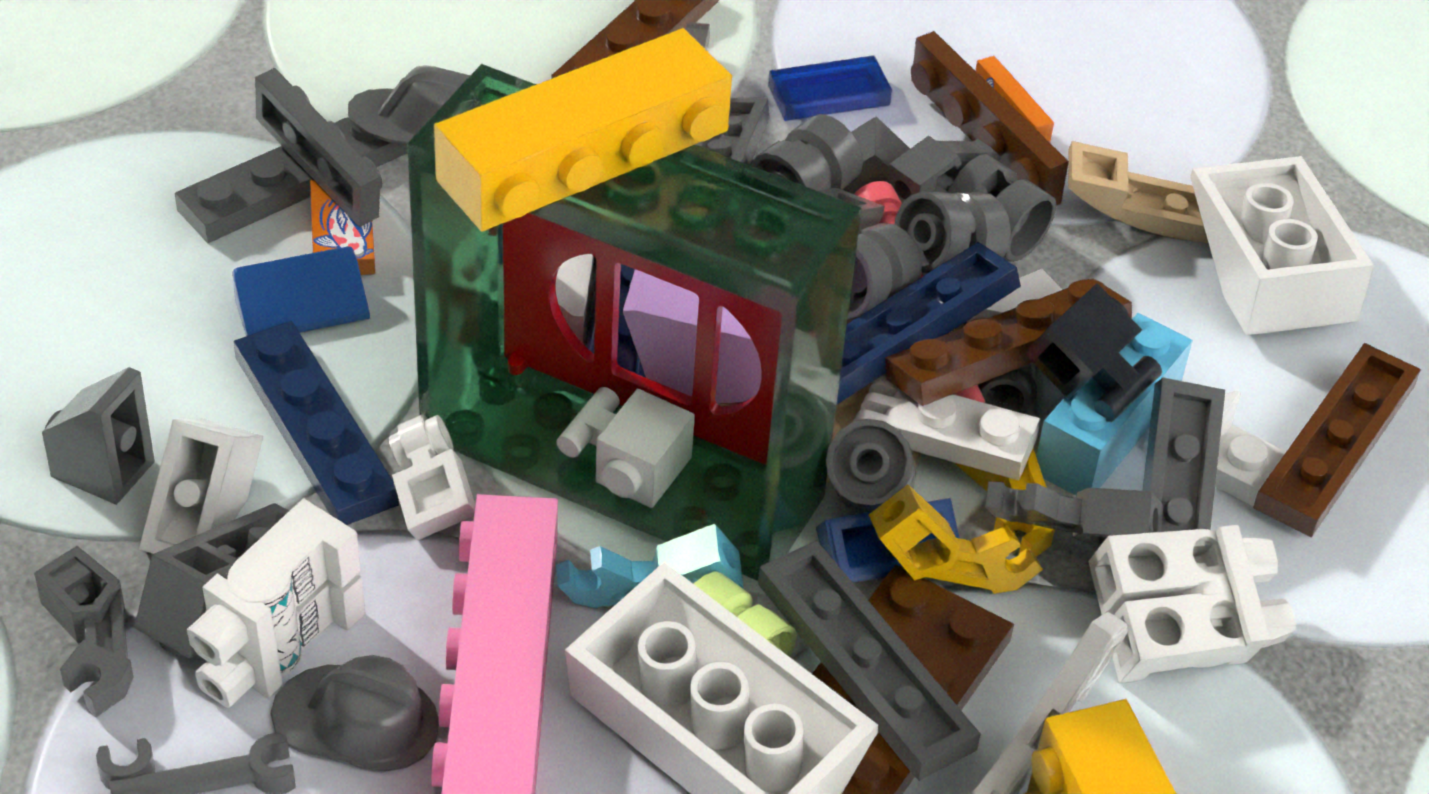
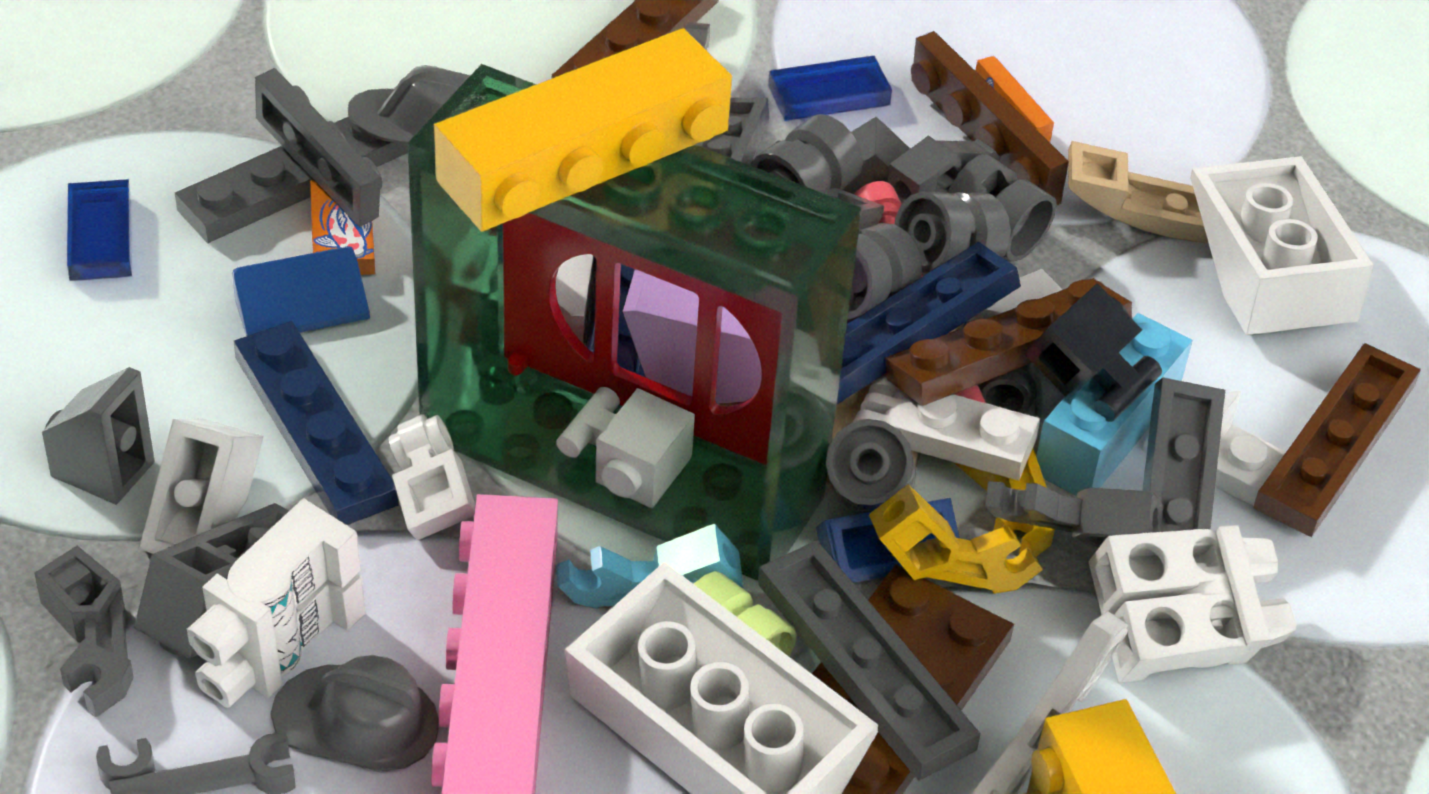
none -> clear blue tile [67,179,132,281]

